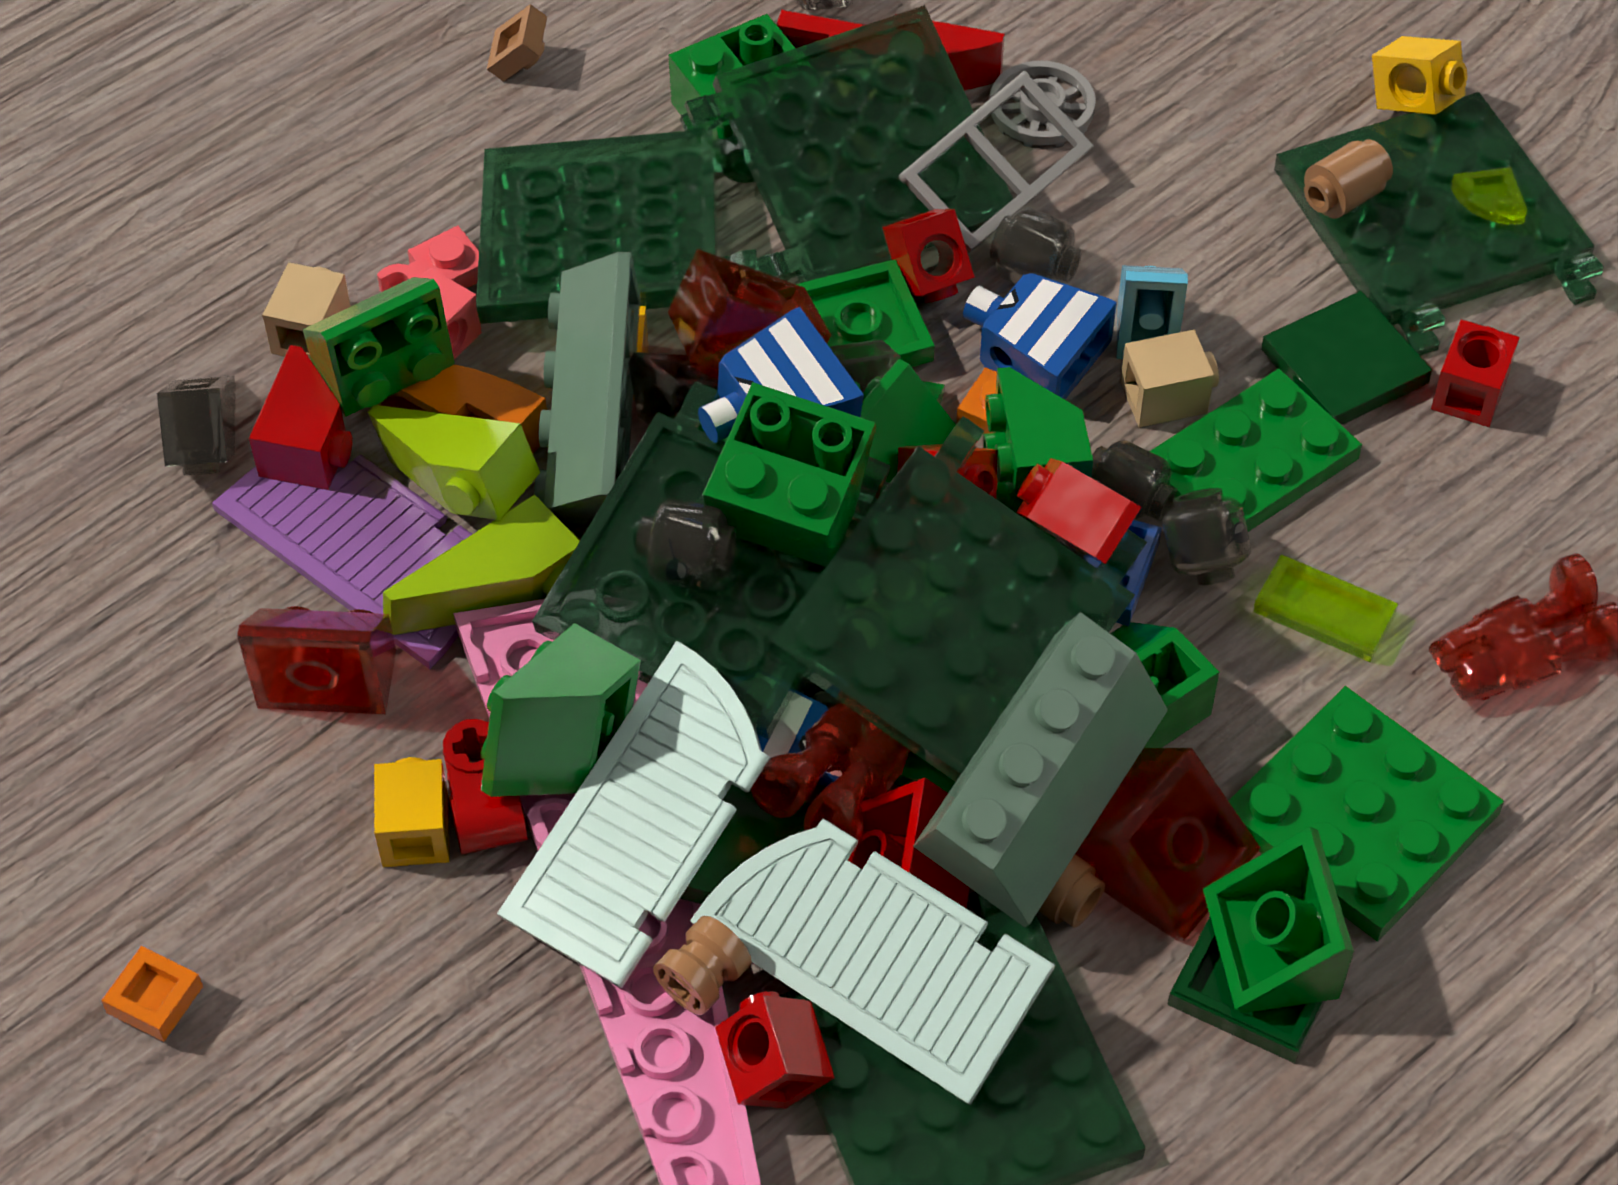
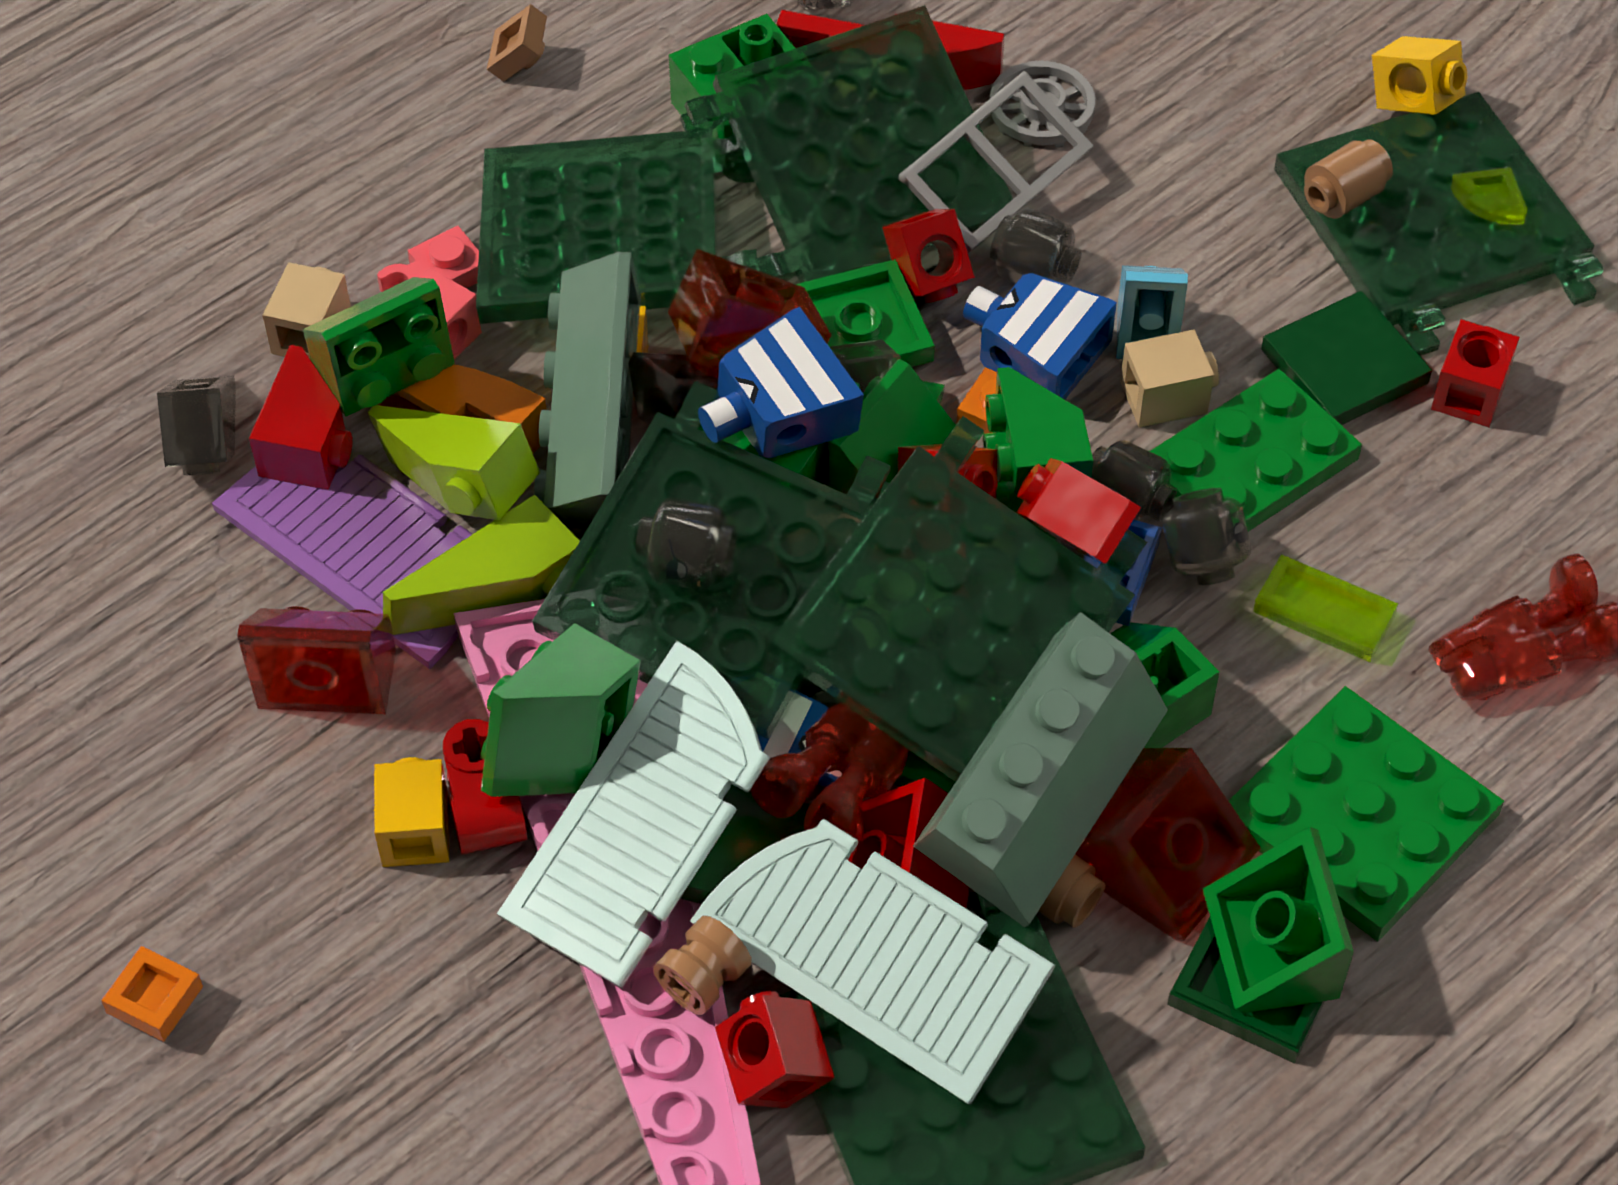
green slope [703,382,876,569] -> none

